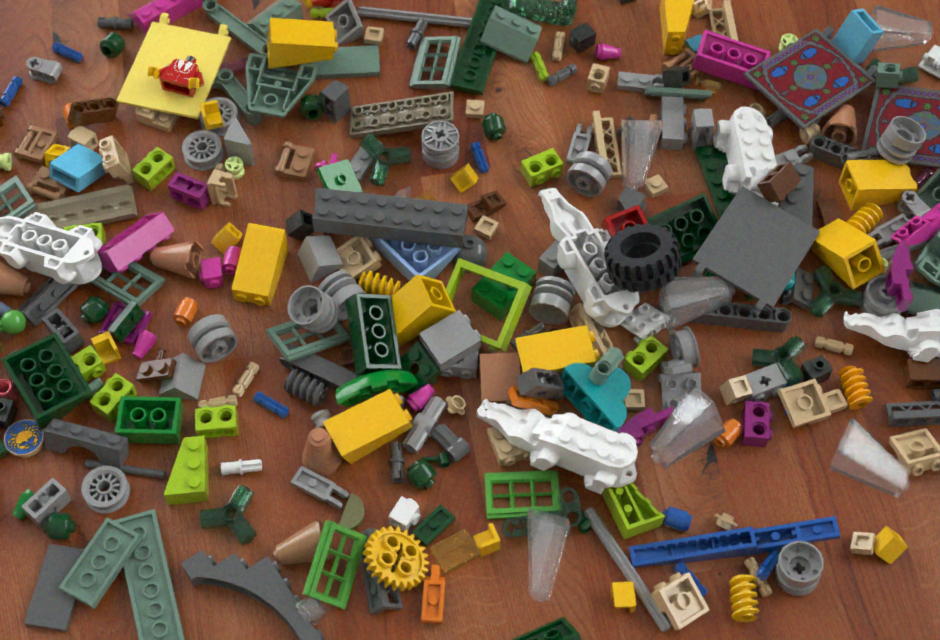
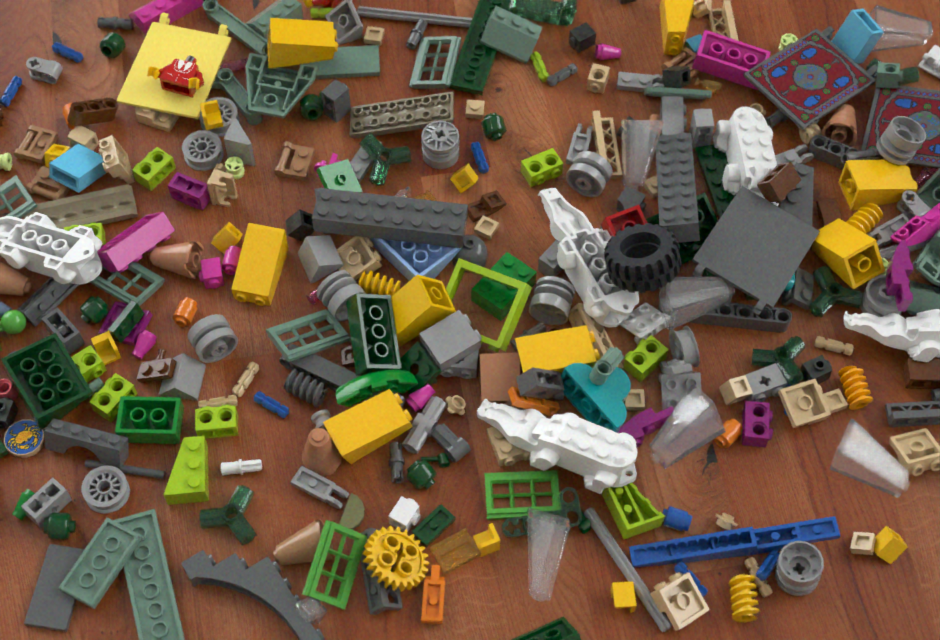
light grey wheel [288,285,339,334] -> none
tan axle [552,31,565,62] -> none
none -> dark grey brick [655,133,700,243]

